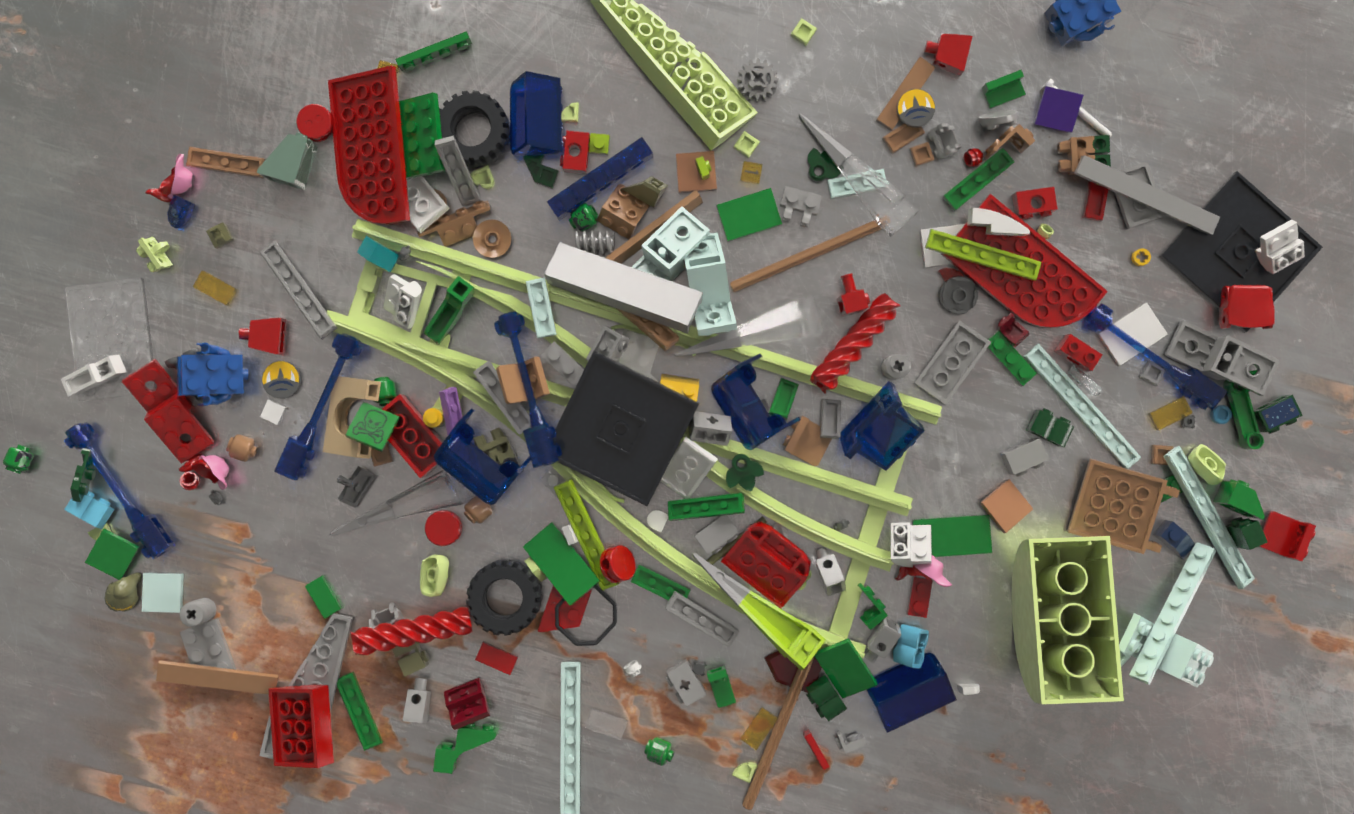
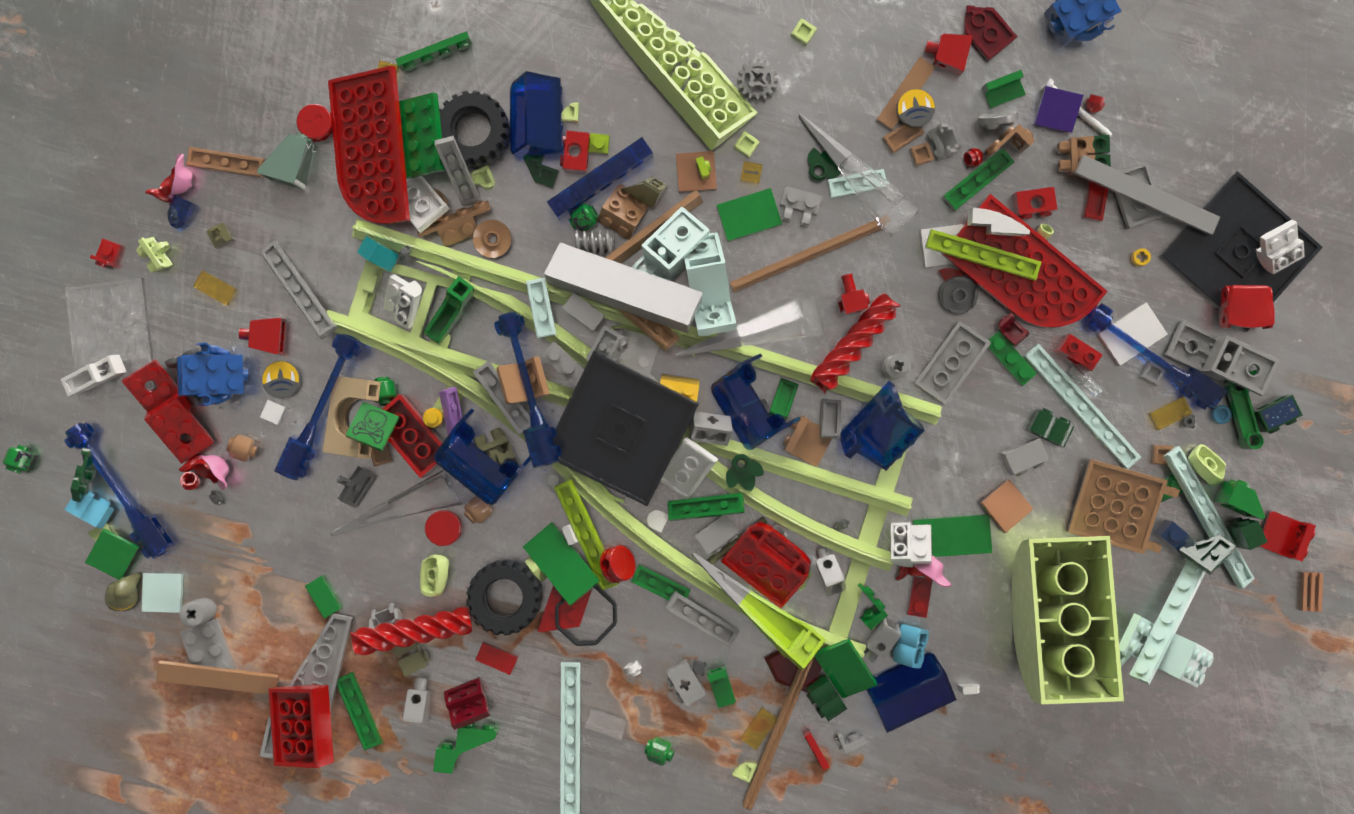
none -> red bracket [90,238,123,268]
none -> light grey tile [562,293,605,331]
none -> dark red tile [964,5,1018,61]
none -> red plate [1086,94,1105,113]
none -> wing [1179,535,1236,575]
none -> nougat tile [1299,572,1323,612]

